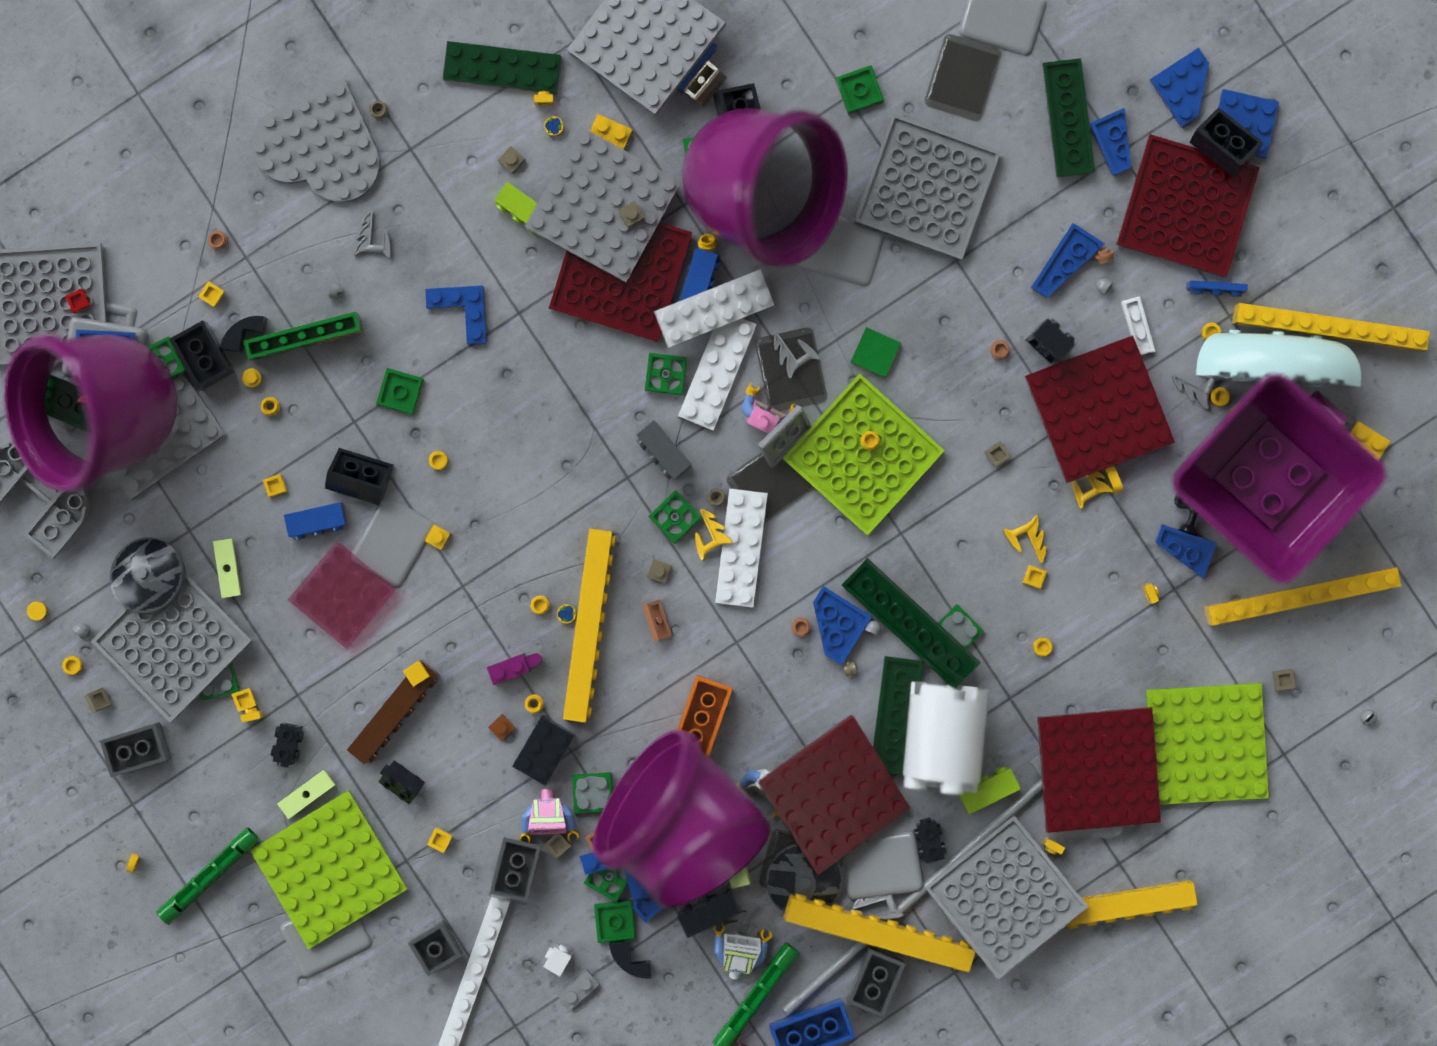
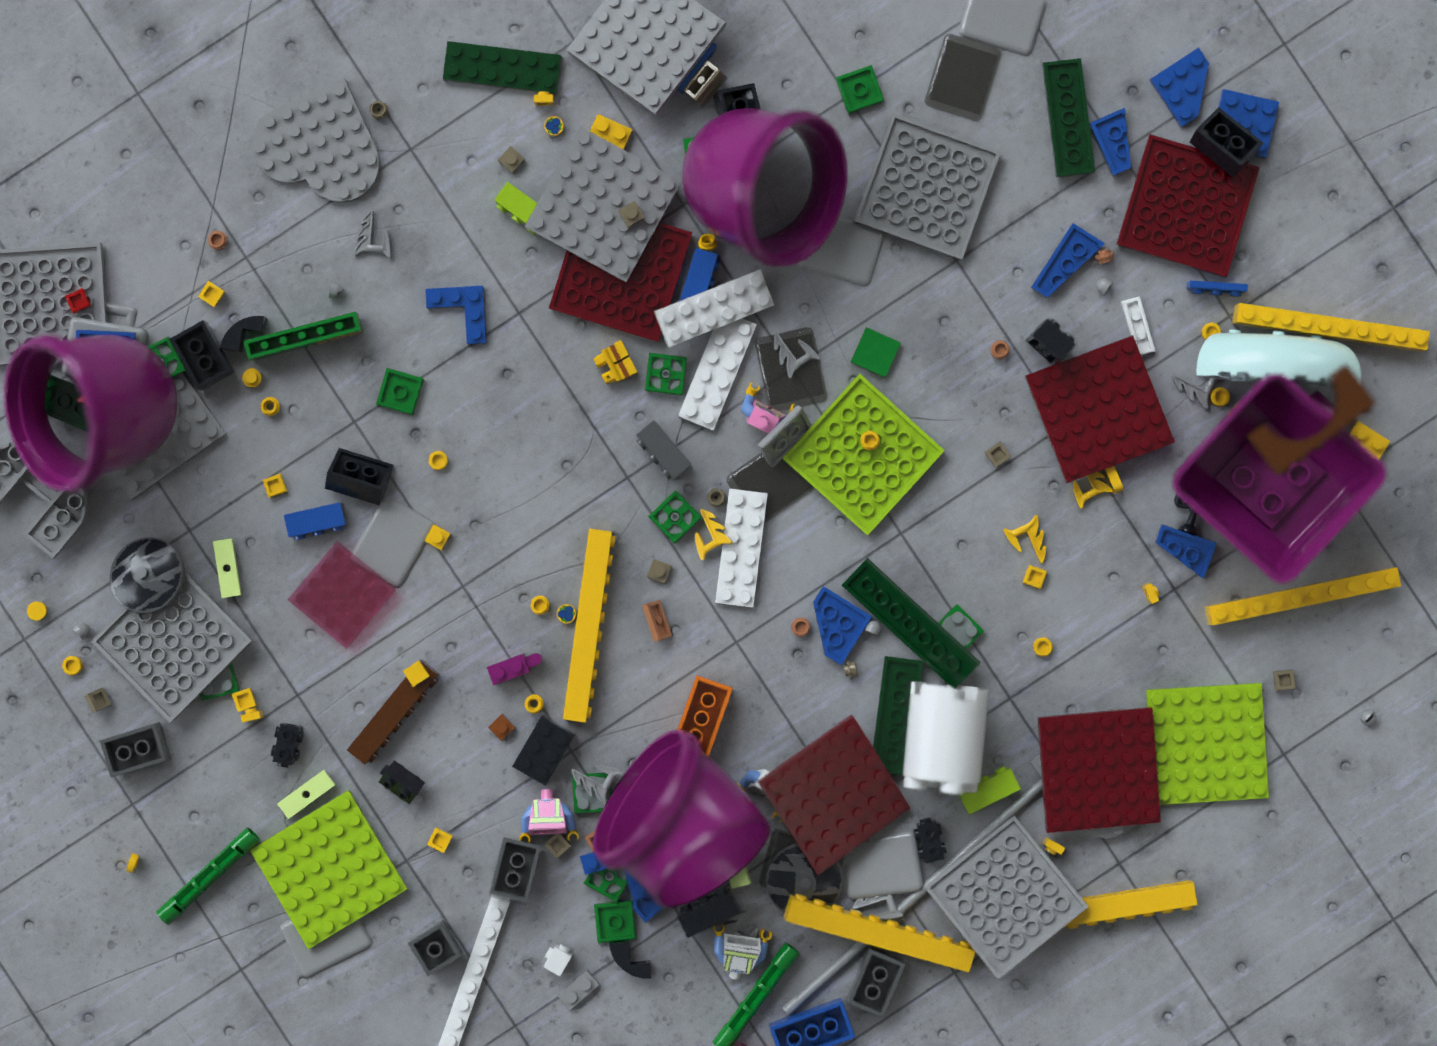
none -> light grey piece [571,764,623,805]
none -> yellow hips [593,340,638,384]
none -> reddish brown arch [1246,364,1376,475]

